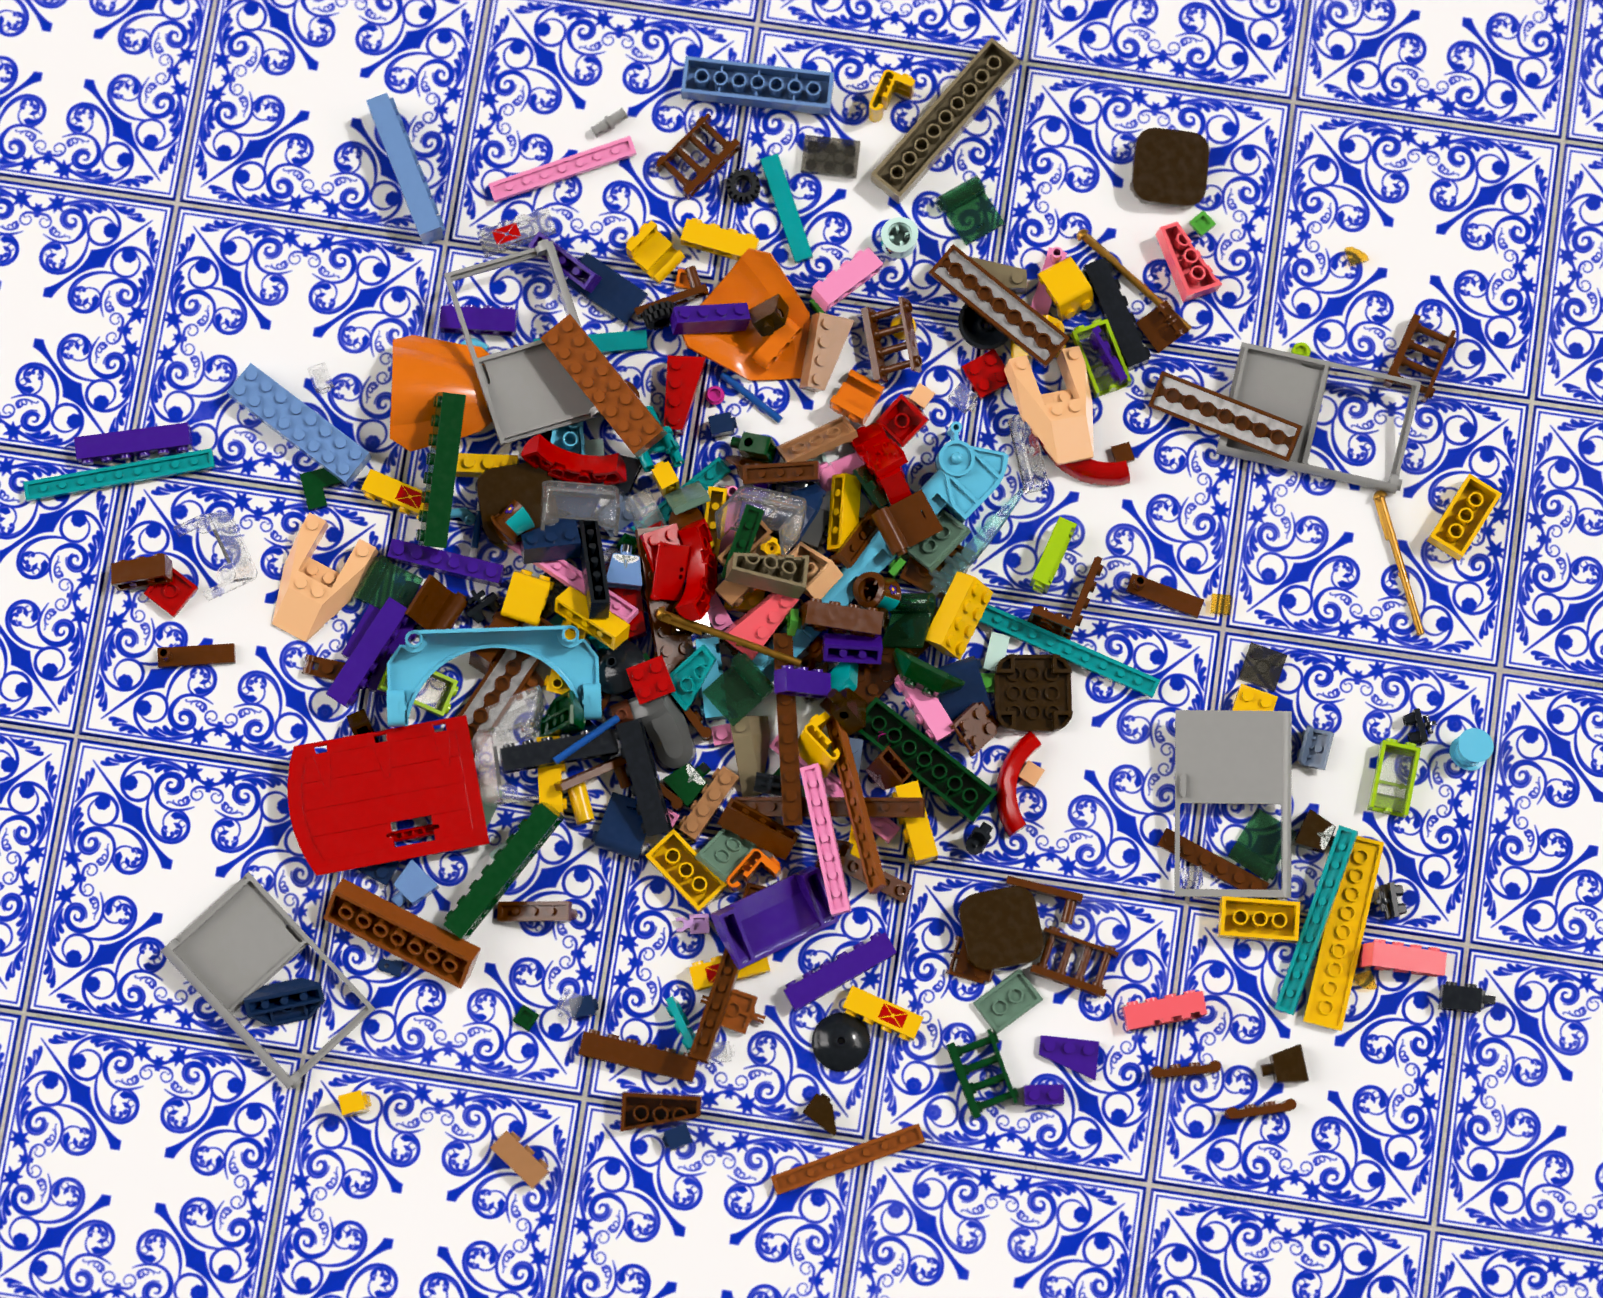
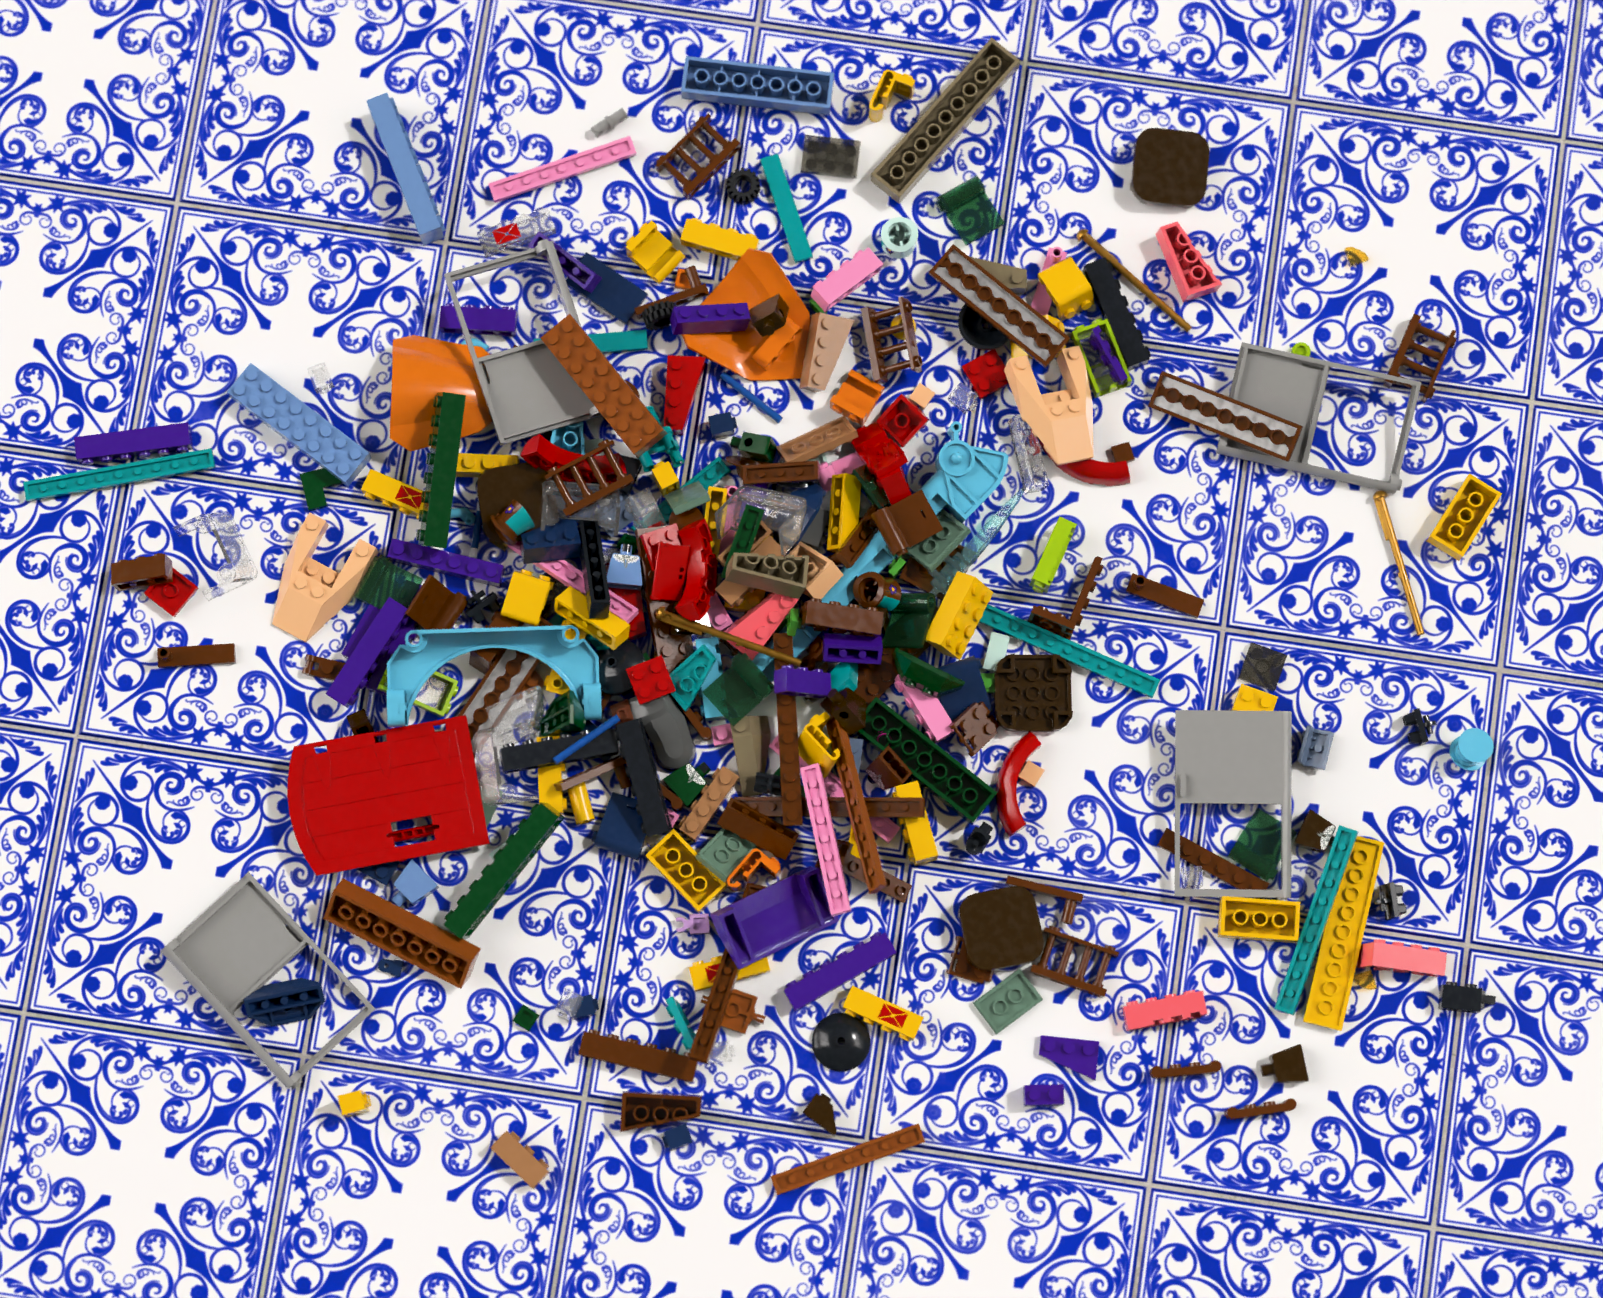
piece [497,901,578,922] -> none
dark pink plate [706,386,725,405] -> none
yellow plate [761,537,783,556] -> none
dark green fence [946,1029,1020,1120] -> none
reddish brown hinge [1136,300,1189,353] -> none
bright green plate [1189,210,1216,237] -> none
clear yellow tile [1210,593,1231,615] -> none
door [1367,738,1421,818] -> none
none -> reddish brown fence [545,439,635,518]

